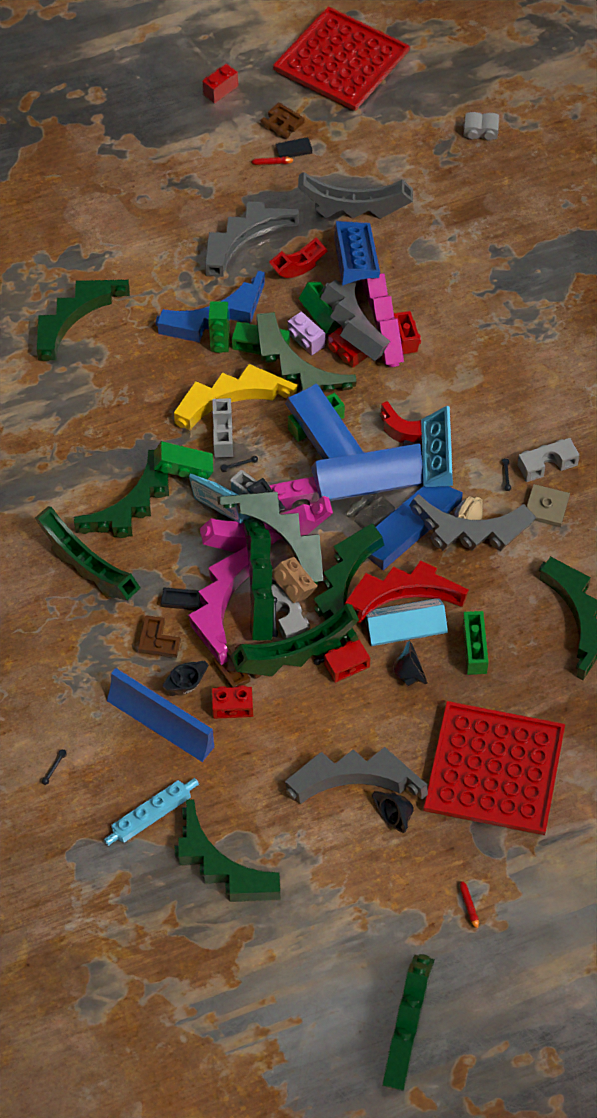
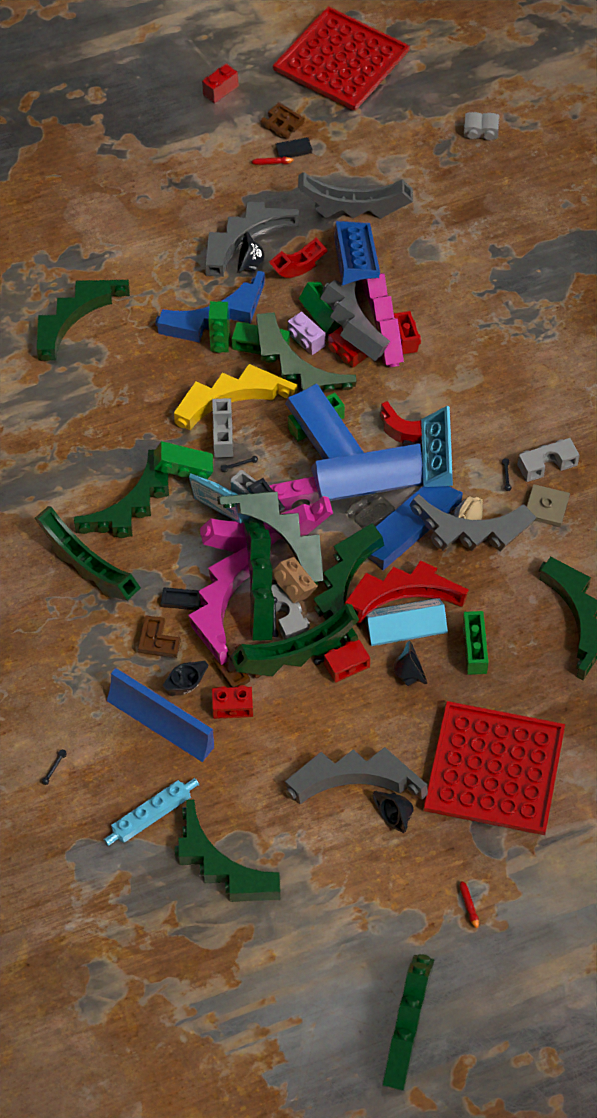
none -> black hat [237,231,265,273]

